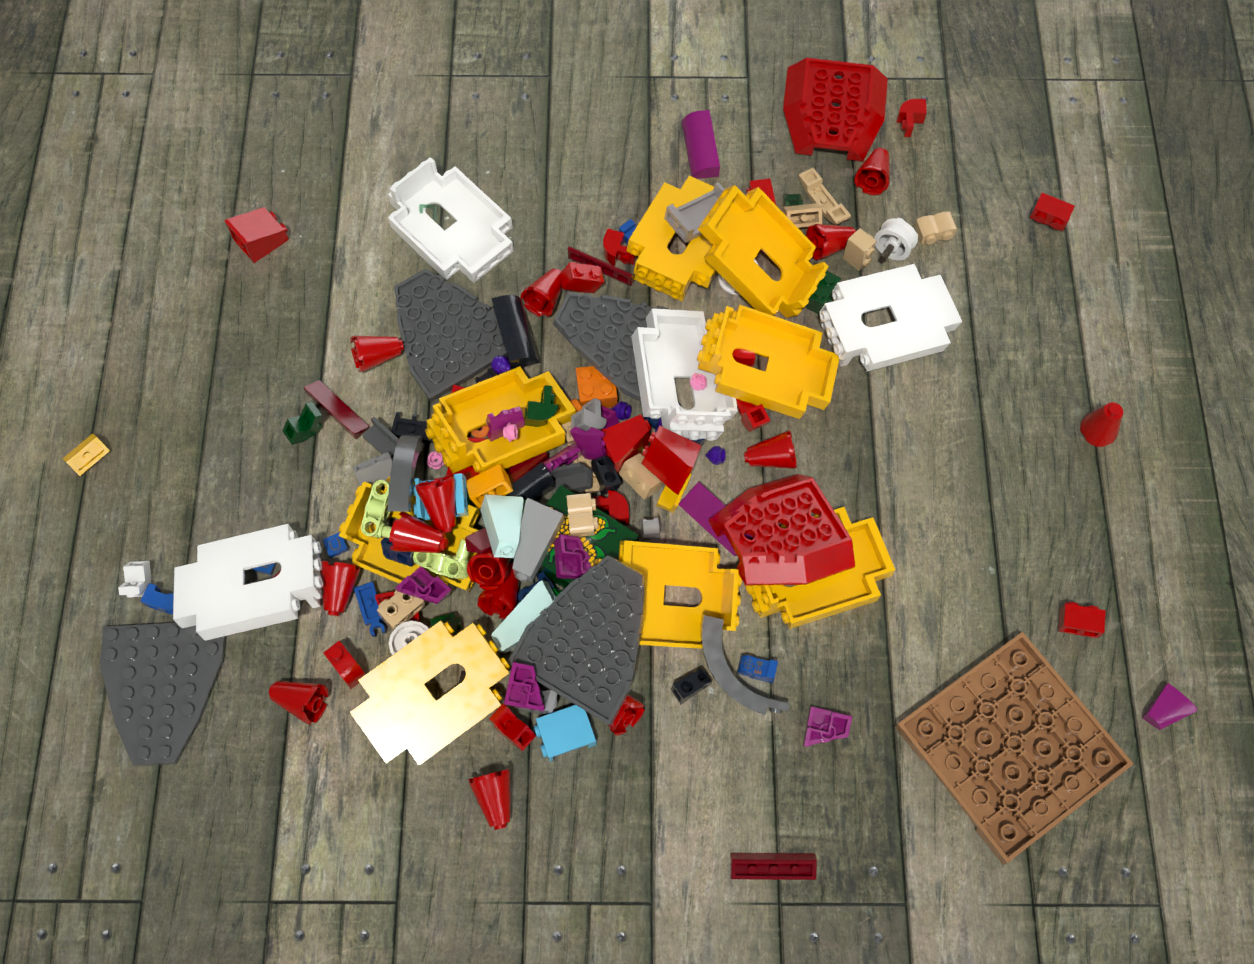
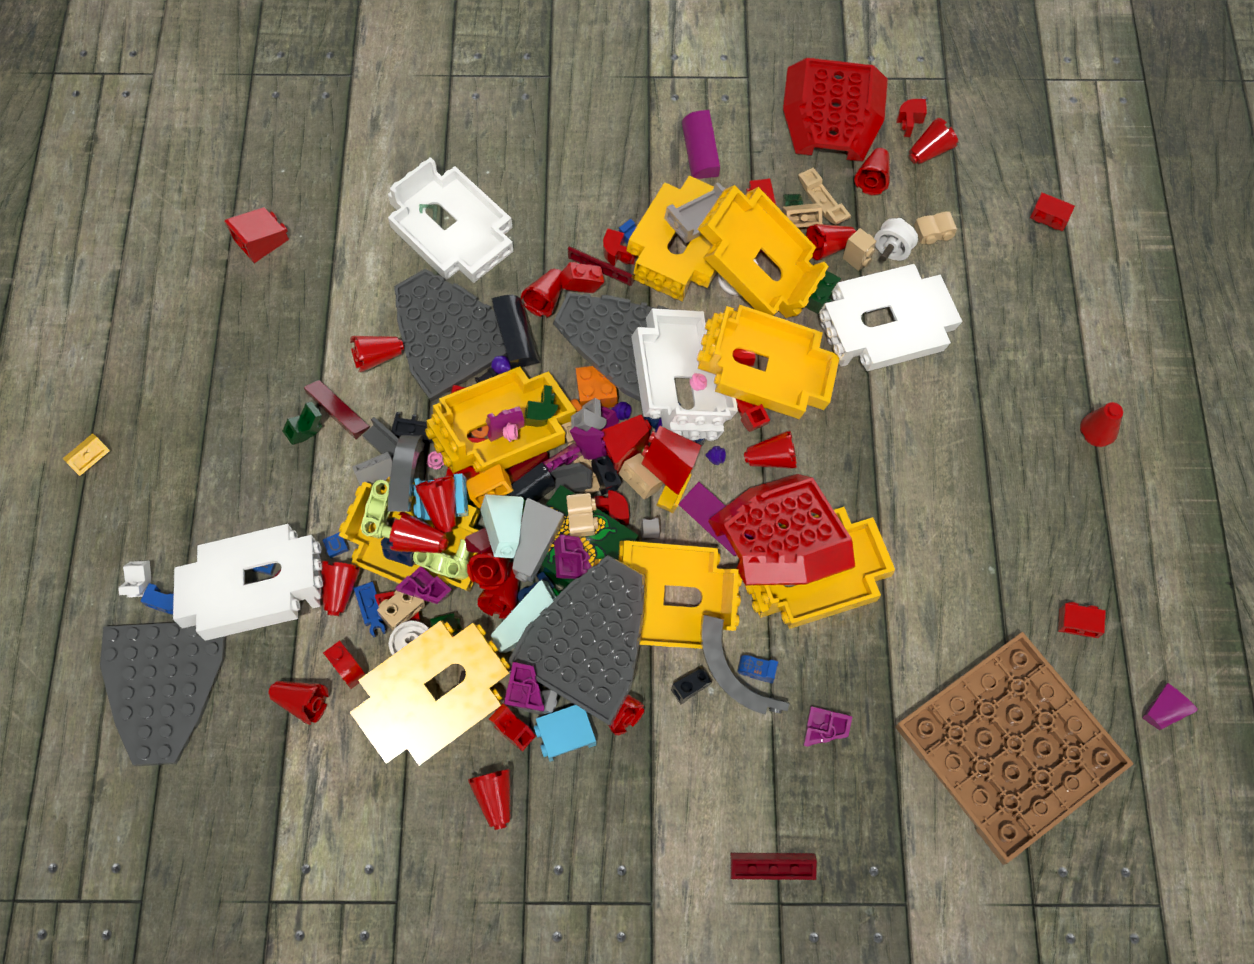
none -> red cone [909,117,958,164]

